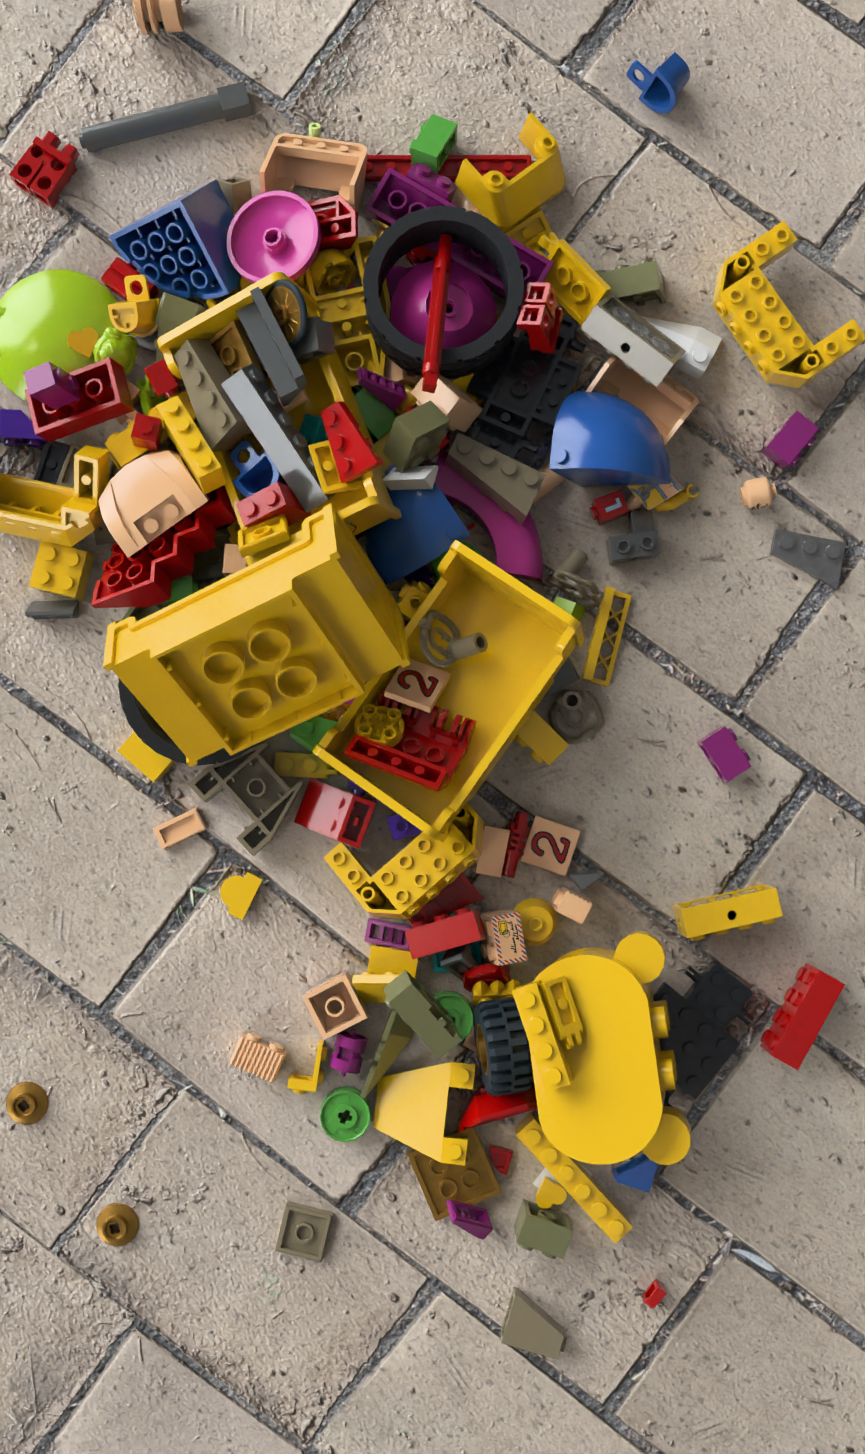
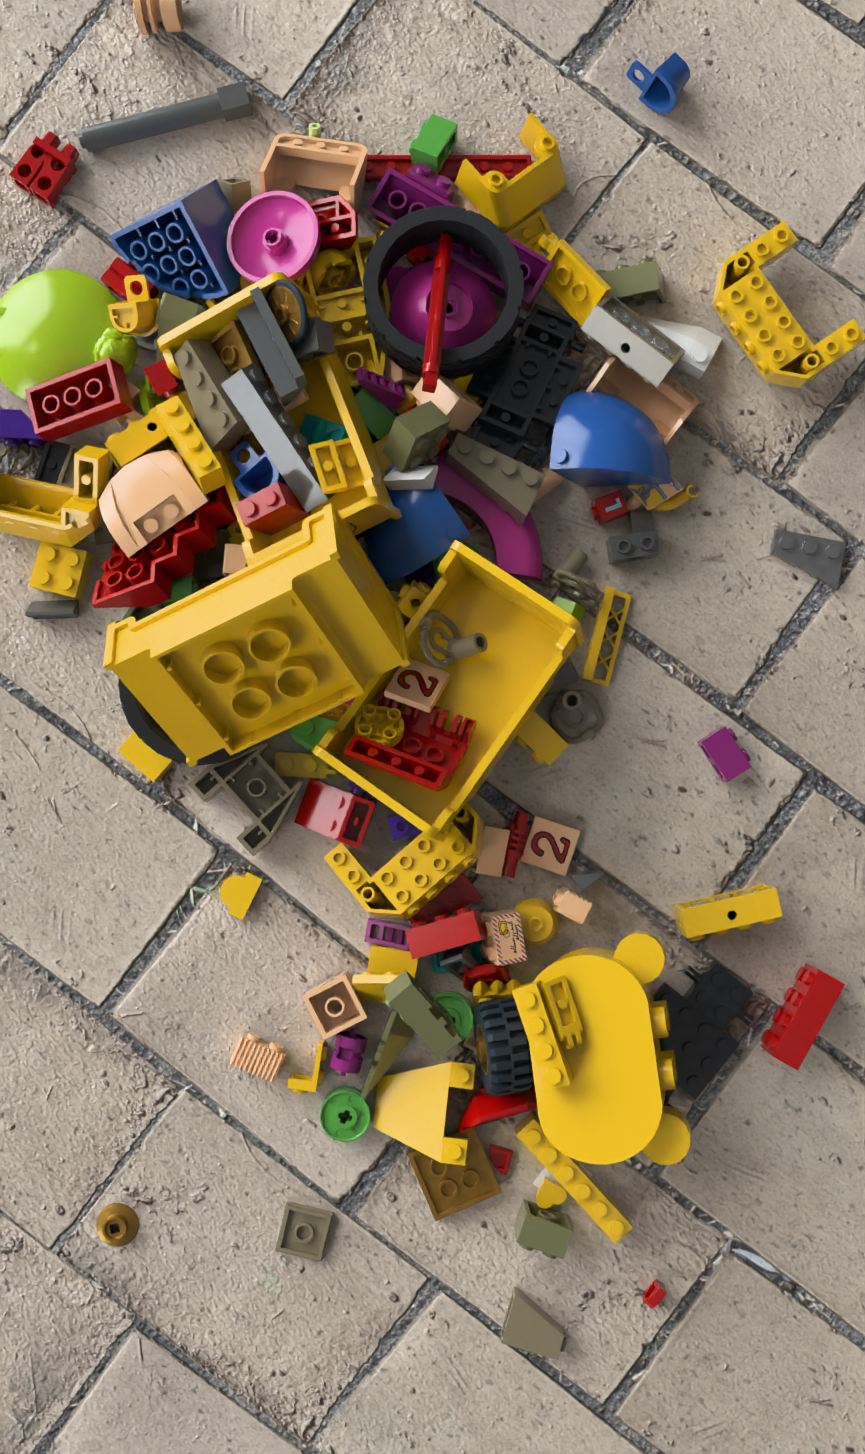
pearl gold piece [6,1082,48,1125] -> none
magenta brick [23,361,80,409] -> none
yellow tile [67,327,99,359] -> none
red brick [131,413,164,451] -> none
light nougat tile [153,808,207,850] -> none
yellow tile [238,514,290,558] -> none
red wing [320,401,384,483] -> none
magenta slope [446,1200,493,1240] -> none
red hips [517,282,564,354] -> none
blue slope [611,1154,658,1193] -> none
light nougat head [740,477,777,510] -> none
magenta brick [761,411,819,470] -> none

